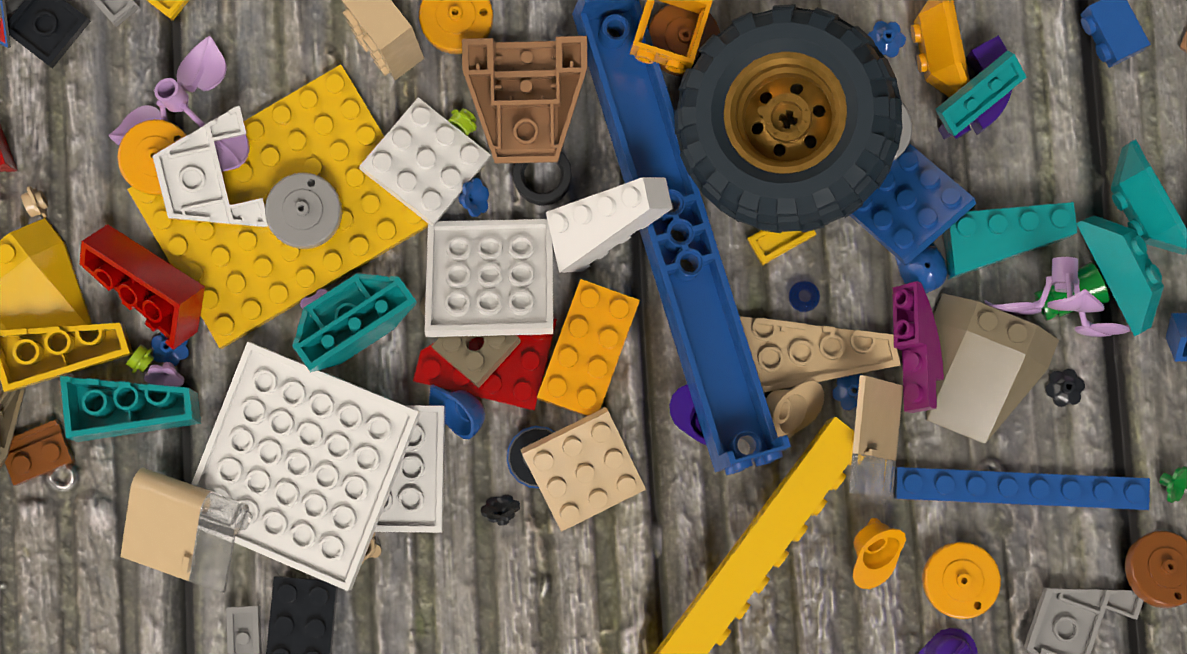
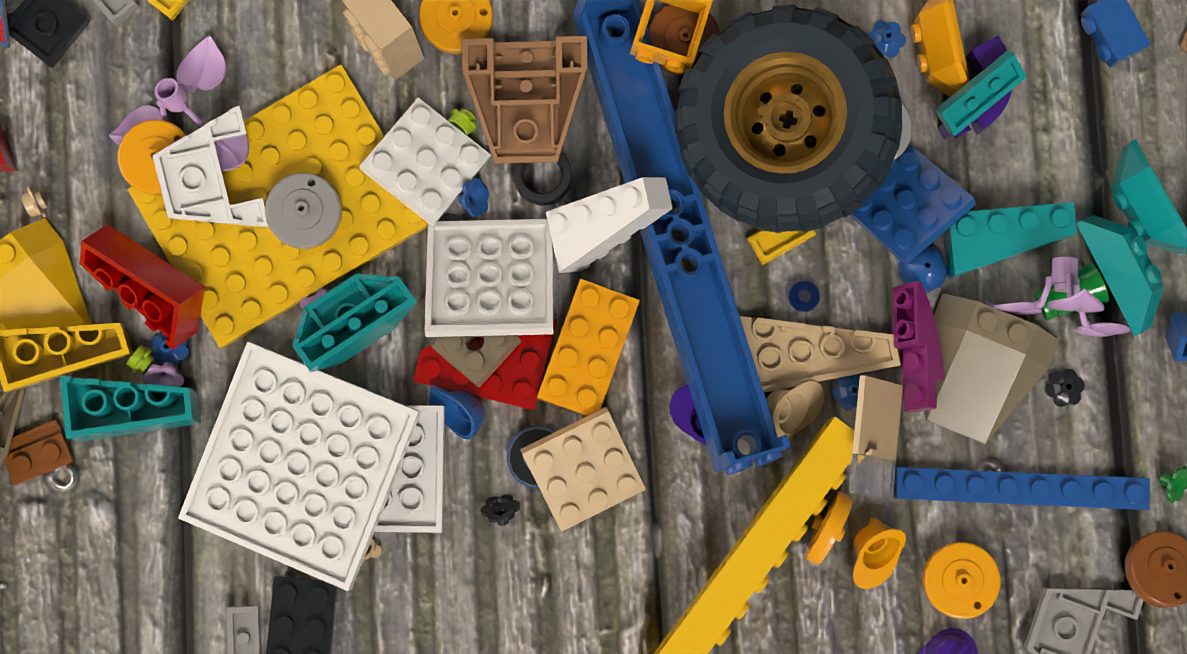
tan door [120,468,252,593] -> none
none -> light orange wheel [804,491,853,565]

